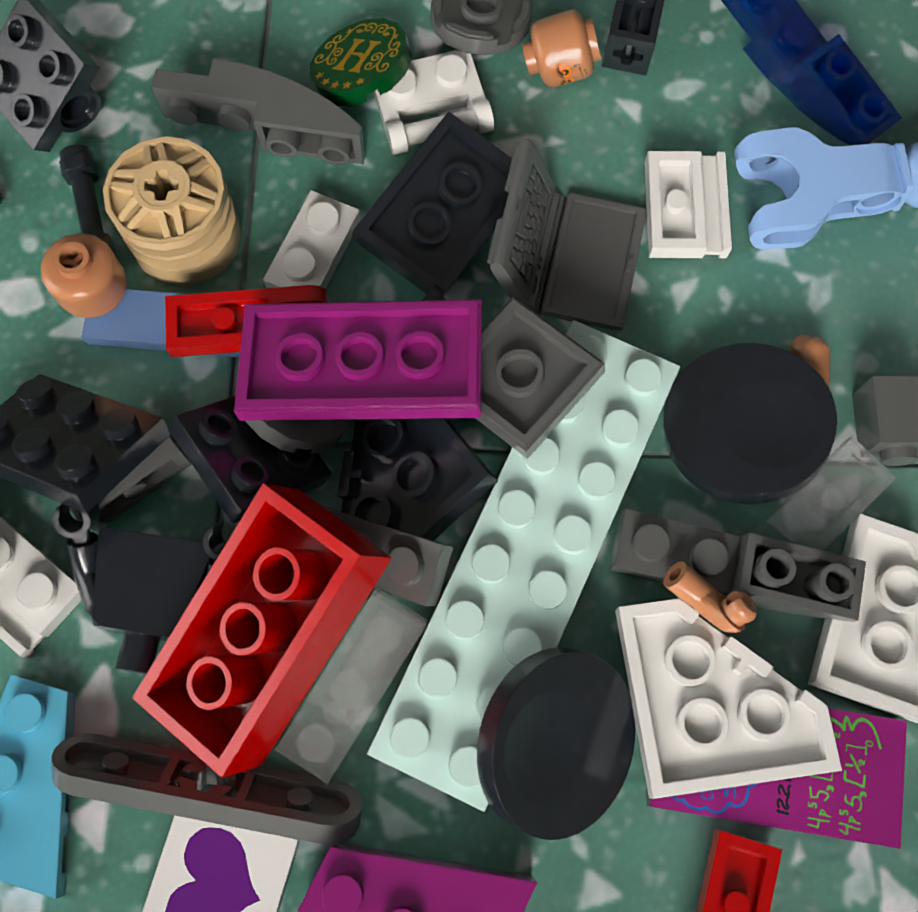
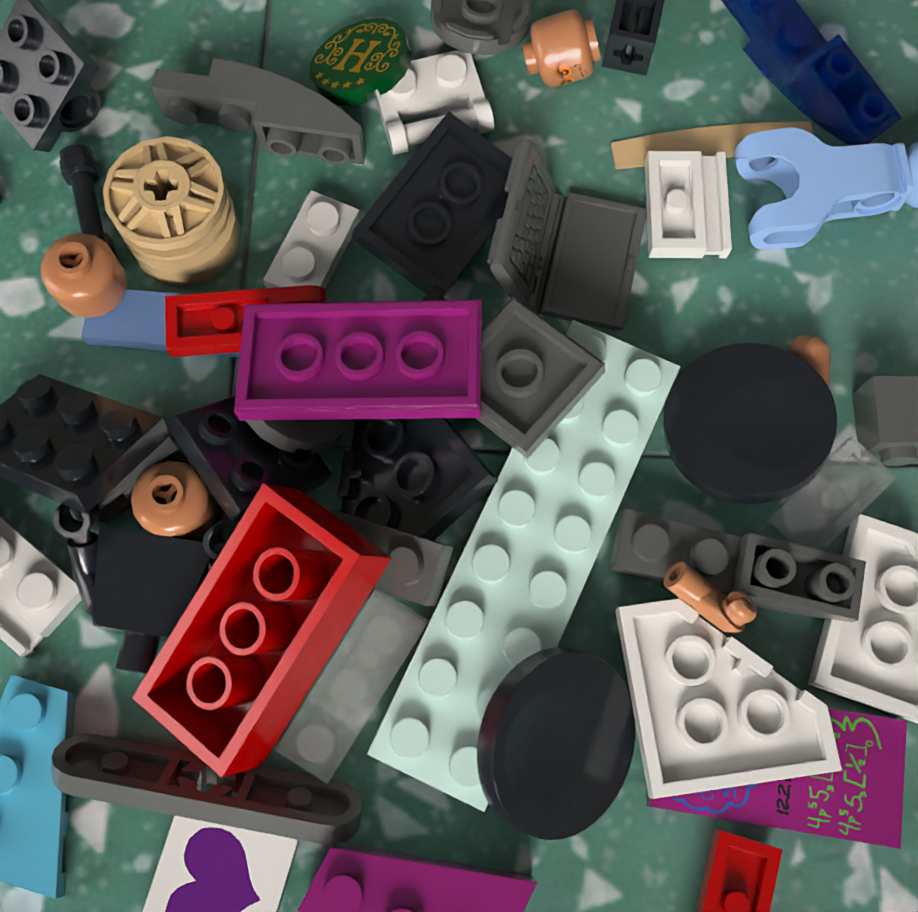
none -> nougat head [131,461,218,541]
none -> tan sticker [611,122,814,169]

